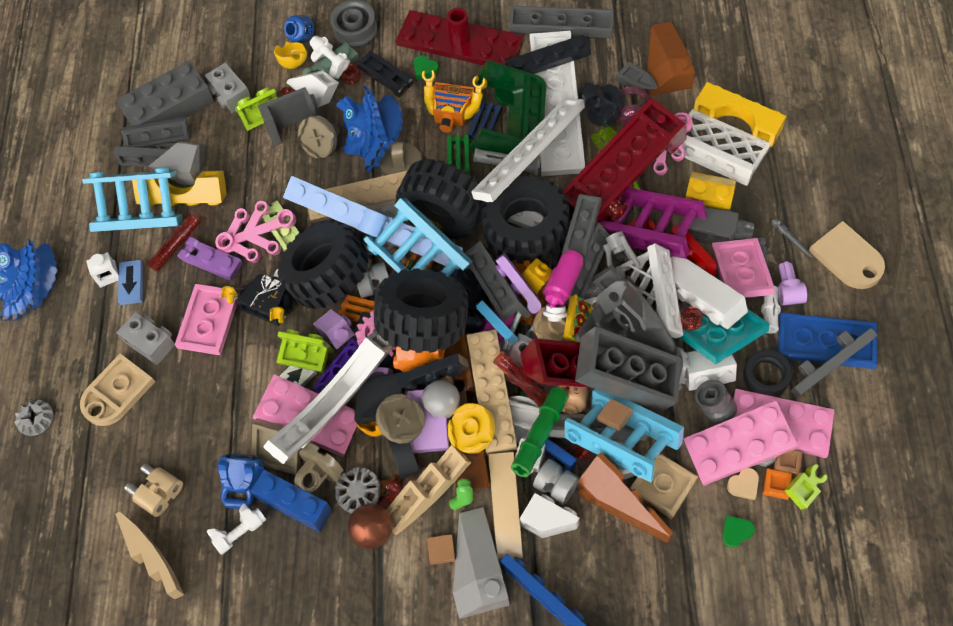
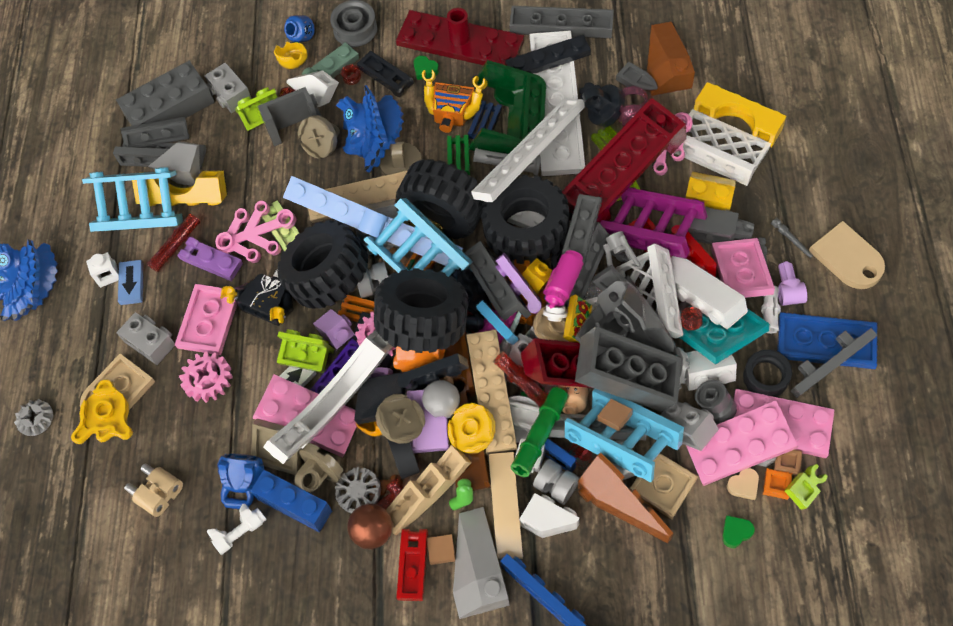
tan slope [115,512,184,599] -> none
white piece [310,36,350,79] -> none
clear red bush [605,199,628,222] -> none
none -> yellow tile [71,380,133,444]
none -> bright pink gear [179,351,233,403]
none -> red plate [396,529,428,601]
none -> light grey brick [660,402,719,451]

